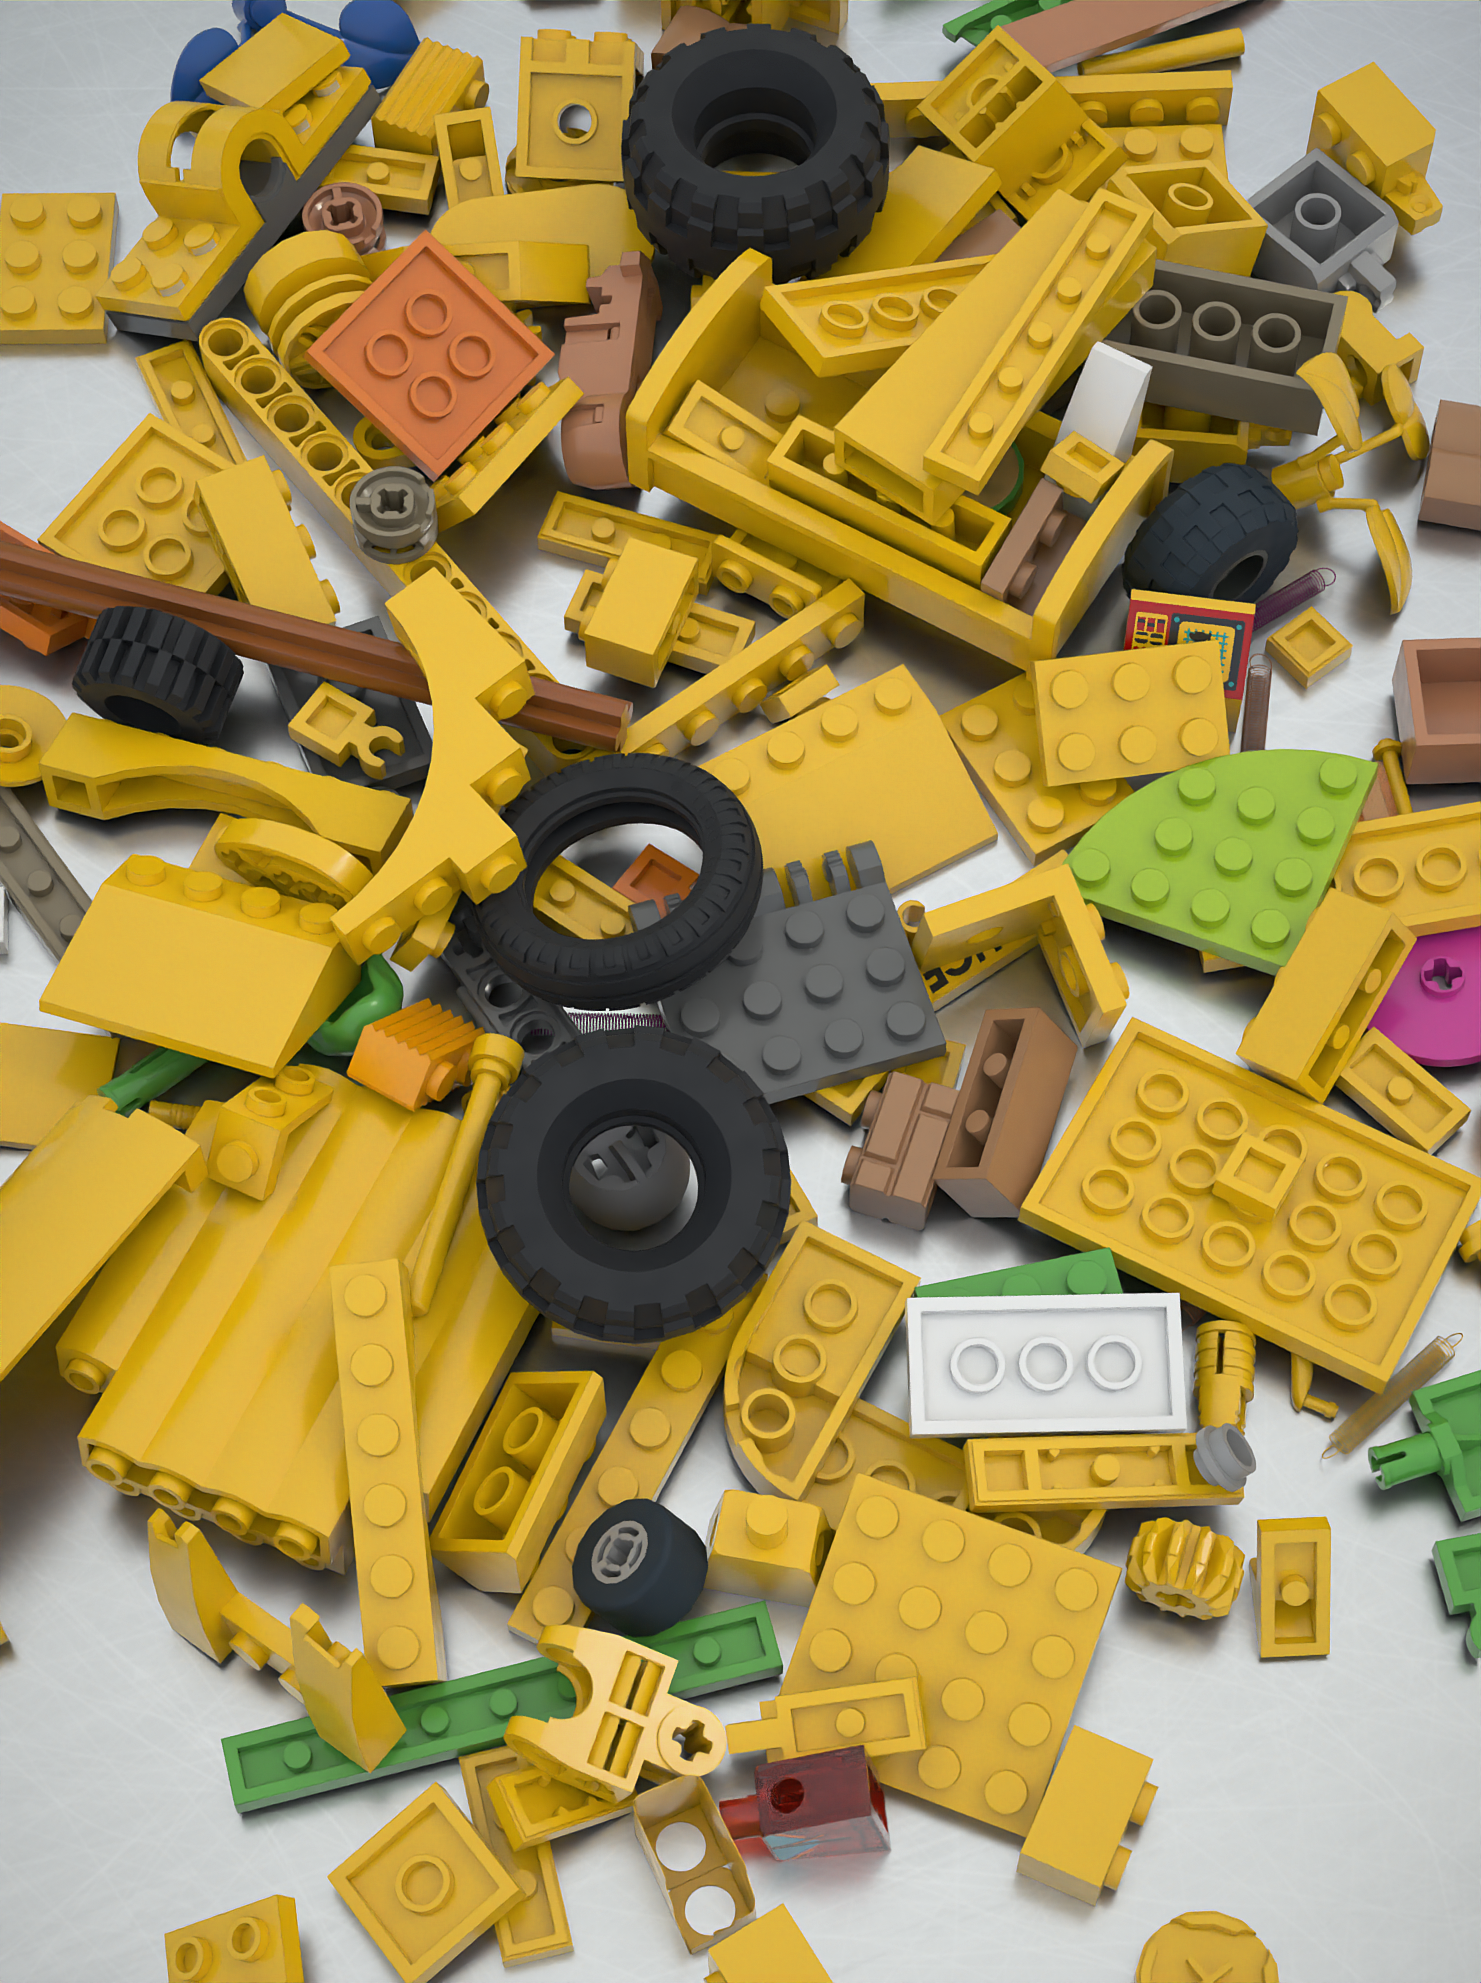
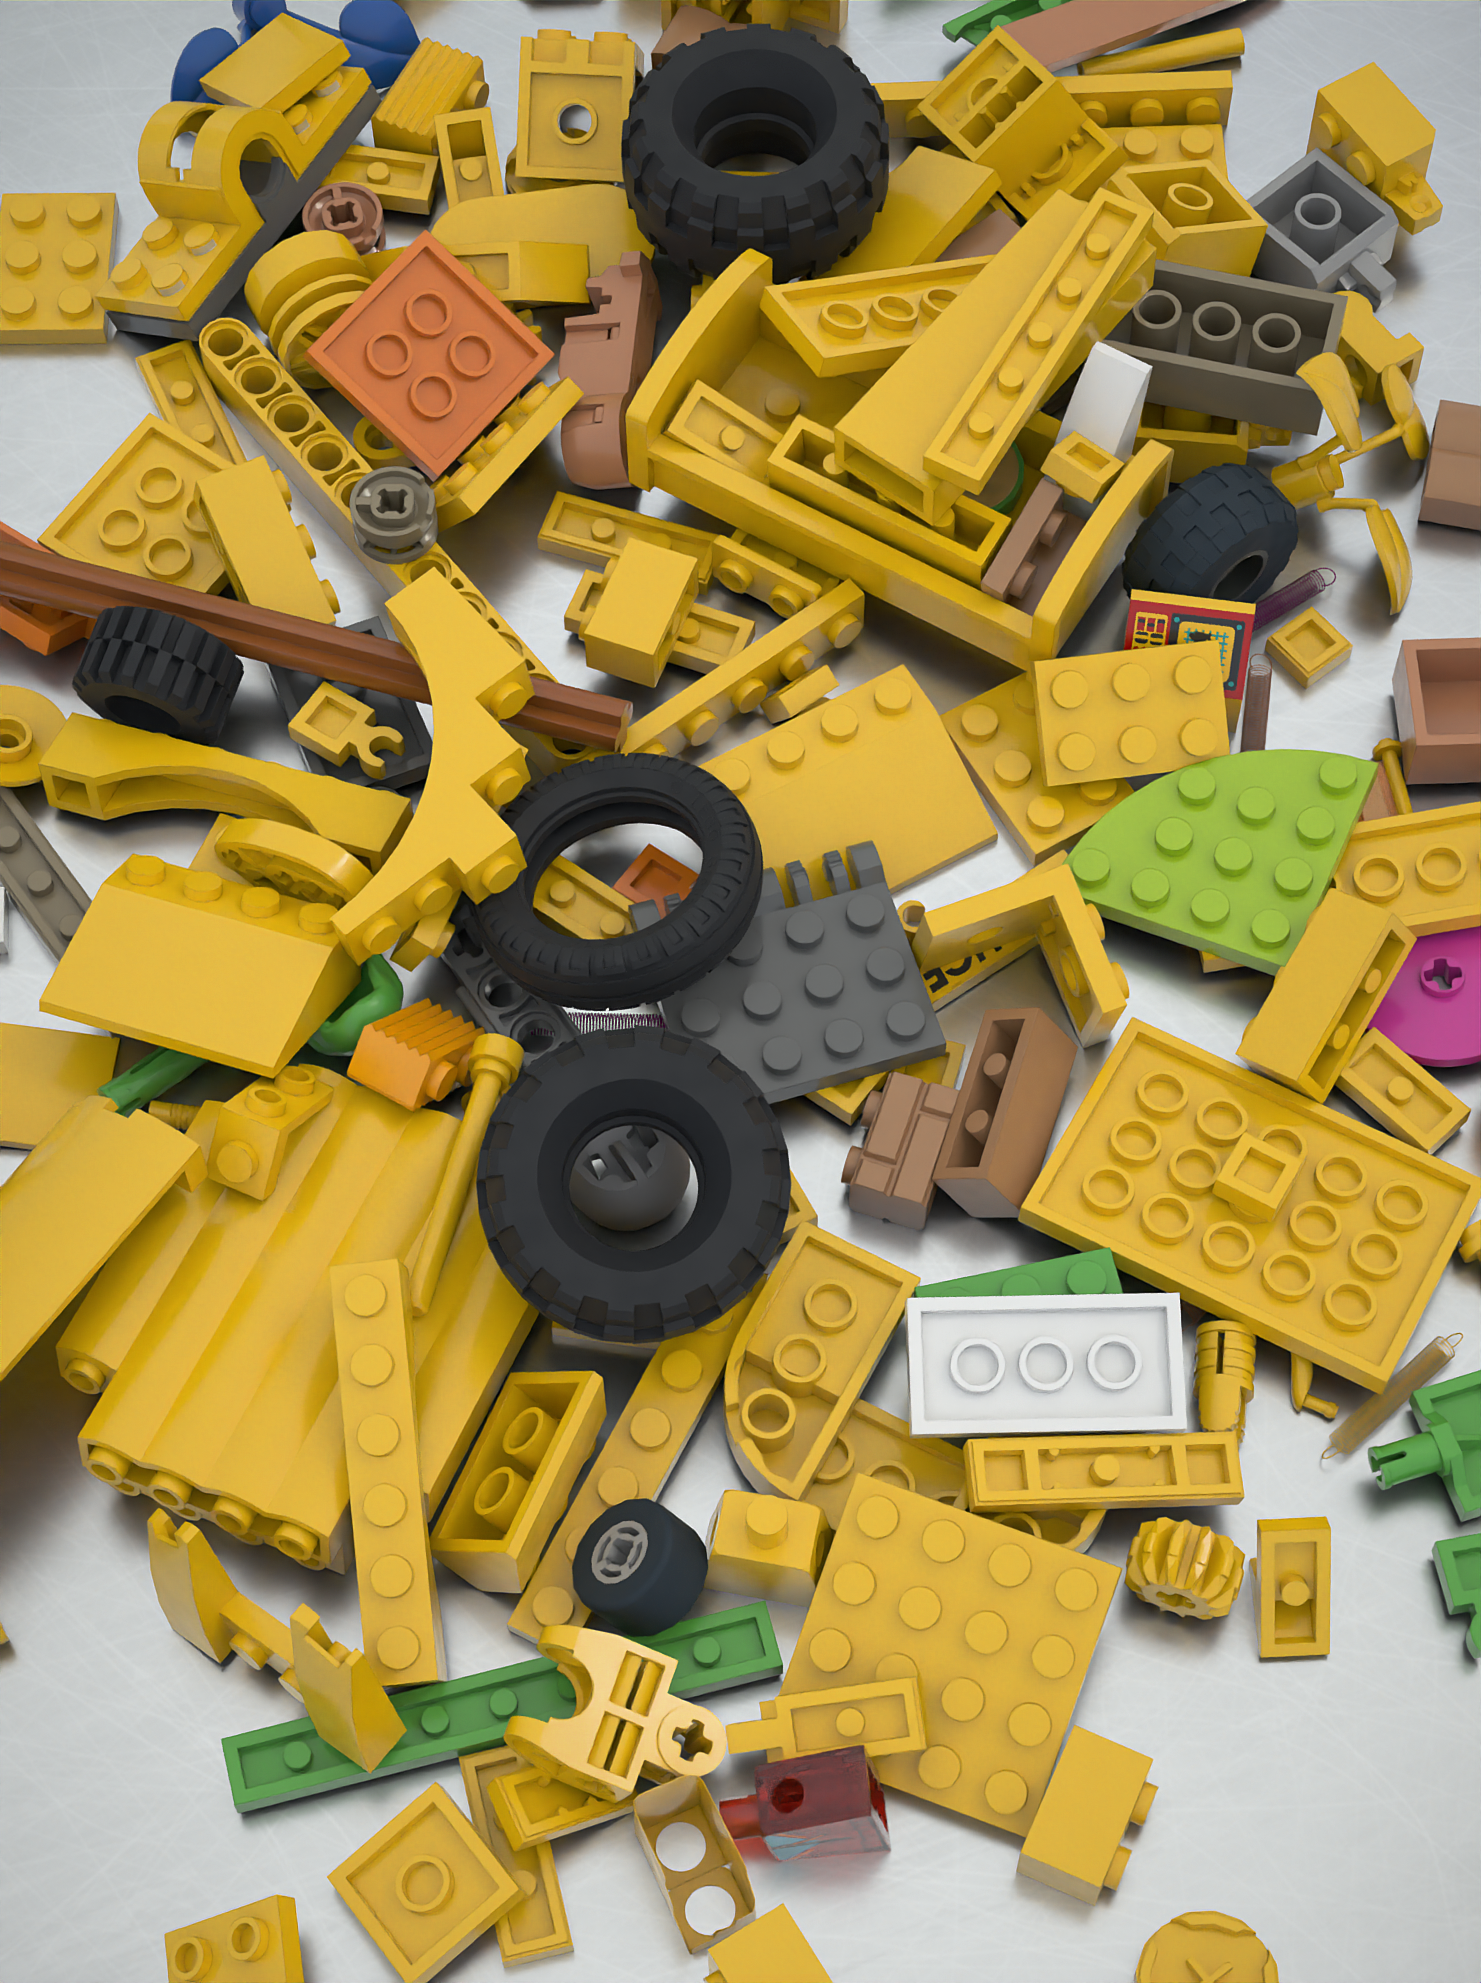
light grey plate [1193,1423,1256,1492] -> none

